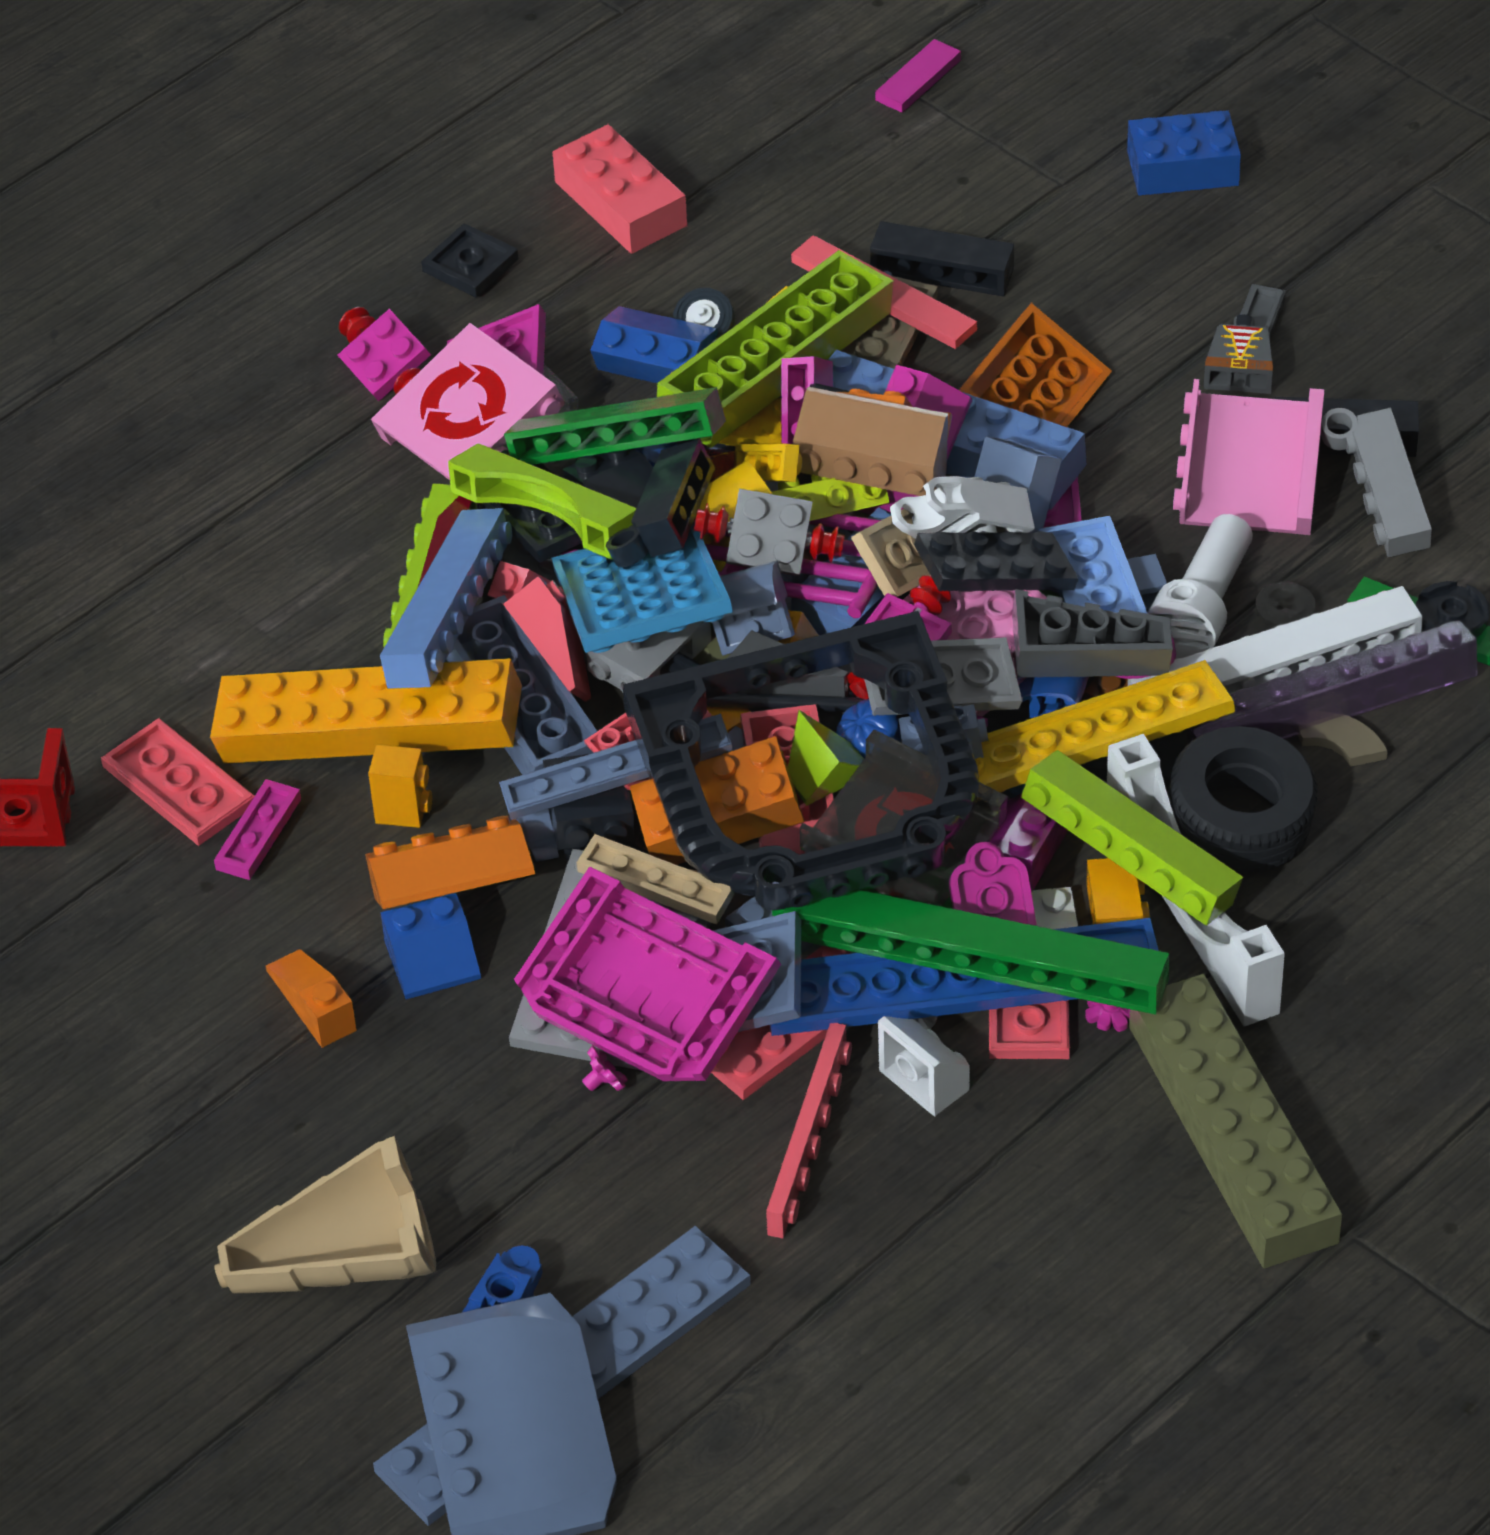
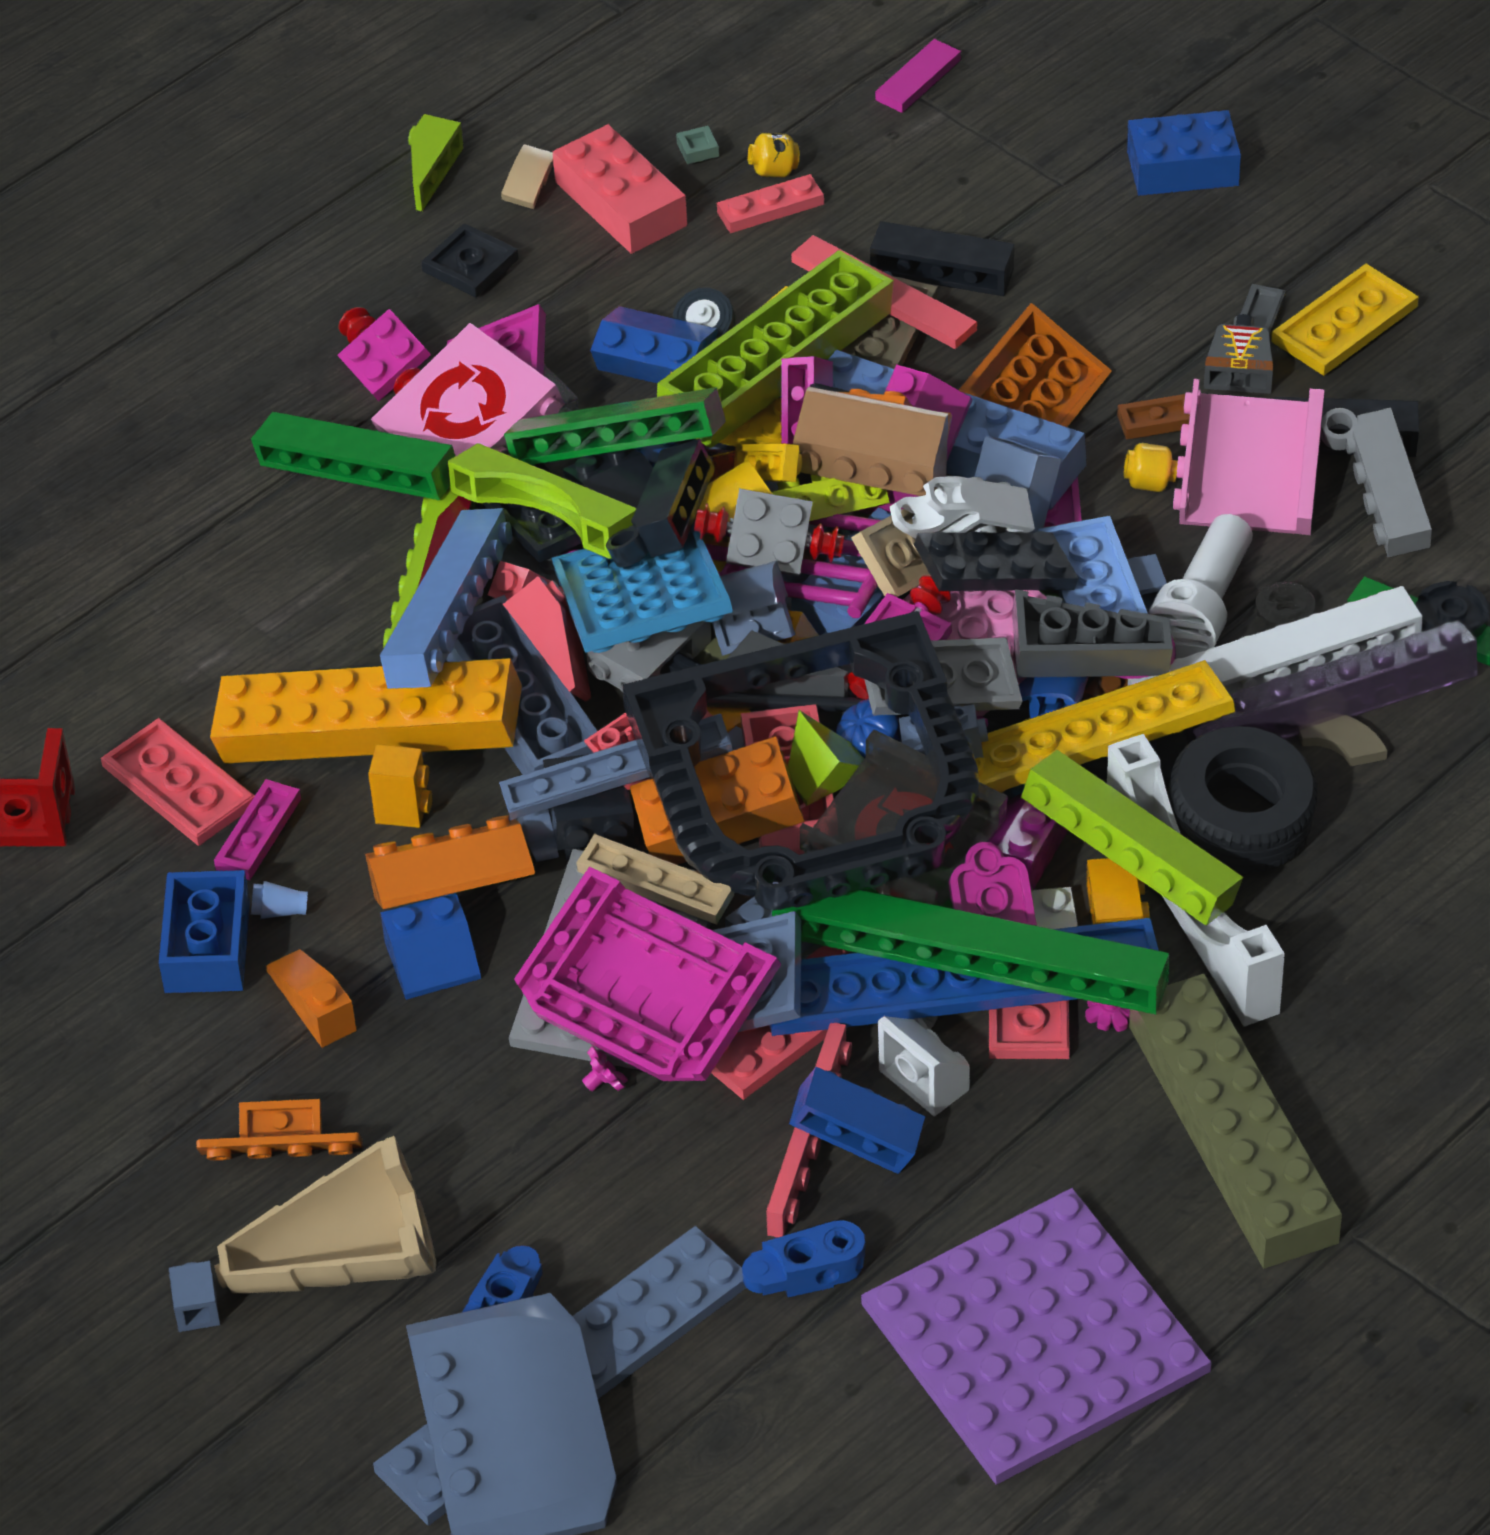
none -> blue brick [159,870,250,993]
none -> sand blue brick [169,1261,220,1332]
none -> orange bracket [197,1099,363,1161]
none -> green brick [251,412,455,500]
none -> light blue cone [251,881,308,919]
none -> lime slope [408,114,463,211]
none -> tan slope [501,144,553,209]
none -> sand green plate [676,126,719,164]
none -> coral plate [717,174,824,233]
none -> blue piece [742,1220,865,1297]
none -> yellow head [748,133,800,178]
none -> blue brick [789,1067,925,1174]
none -> medium lavender plate [861,1188,1211,1485]
none -> dark orange plate [1117,394,1190,440]
none -> yellow head [1124,443,1178,492]
none -> yellow plate [1271,264,1419,376]

